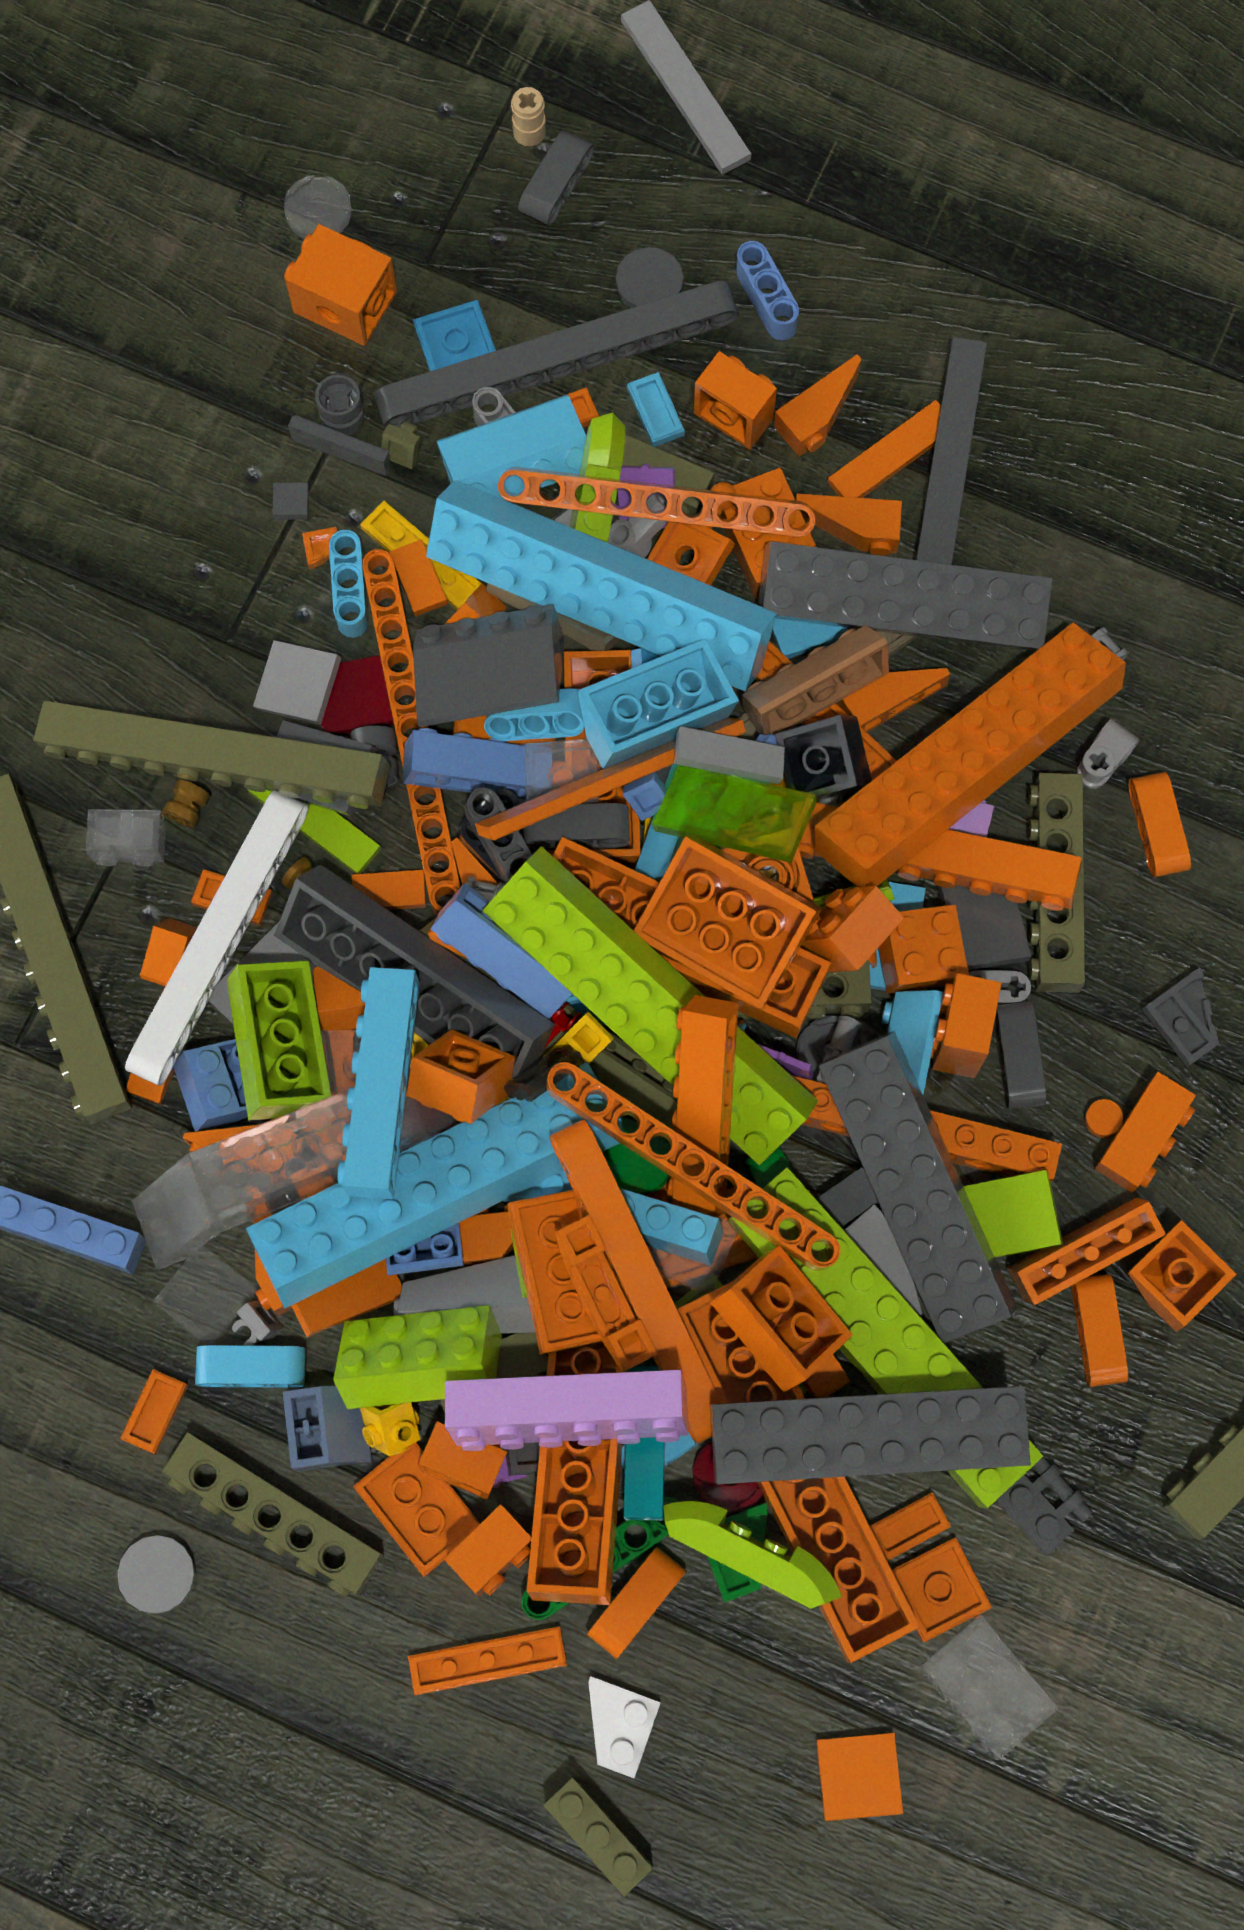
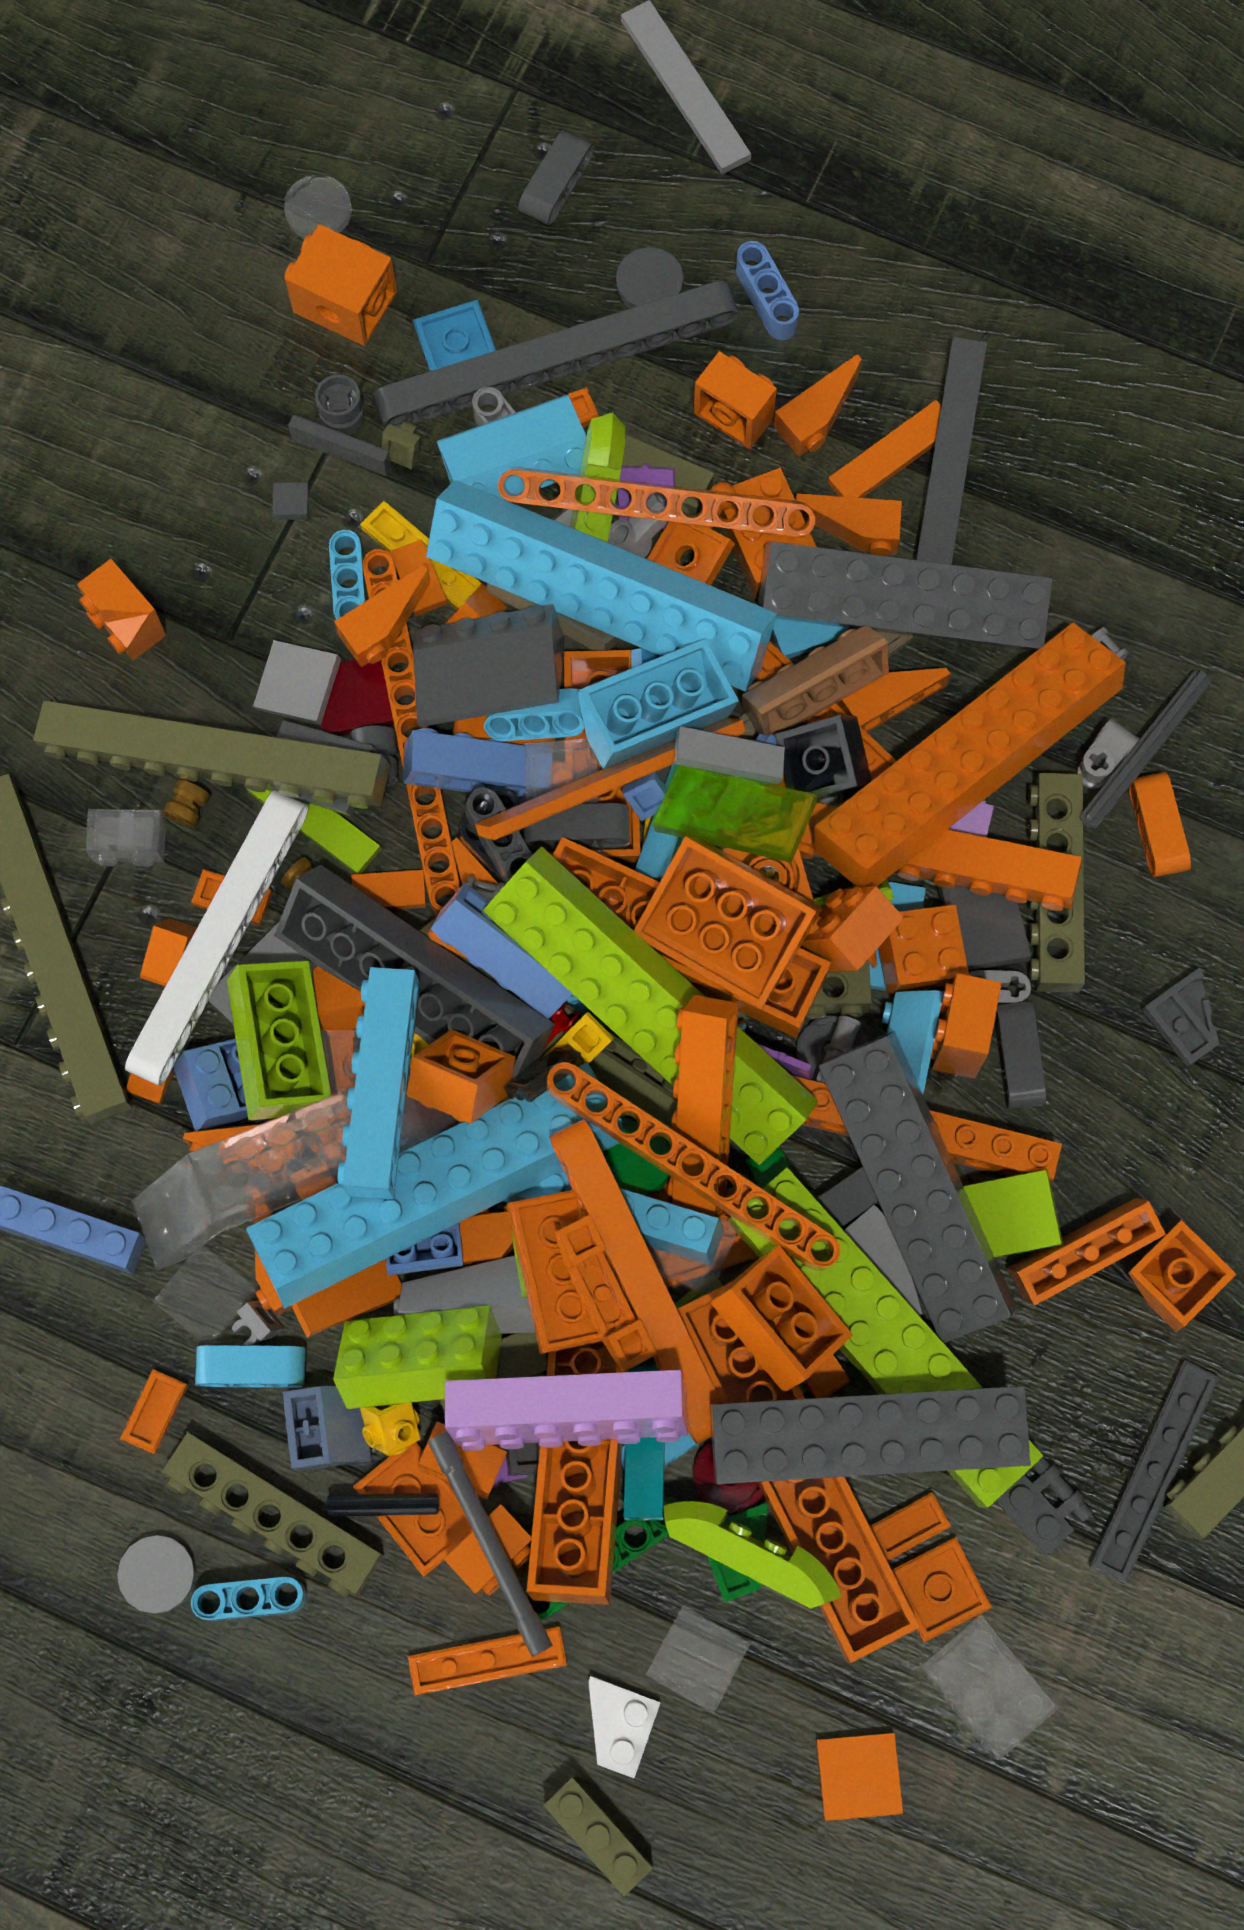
orange tile [302,527,337,570] -> none
tan piece [511,87,546,147] -> none
orange beam [587,1546,687,1660] -> none
medium azure tile [627,372,685,447] -> none
orange beam [1071,1274,1128,1387] -> none
orange tile [1084,1099,1123,1138] -> none
orange brick [1094,1072,1196,1193] -> none
none -> orange slope [77,559,166,661]
none -> medium azure beam [191,1577,307,1621]
none -> black axle [326,1493,440,1517]
none -> orange slope [334,564,430,667]
none -> dark grey piece [428,1432,553,1657]
none -> clear tile [646,1606,750,1714]
none -> dark grey axle [1080,671,1211,829]
none -> dark grey tile [1089,1360,1219,1585]

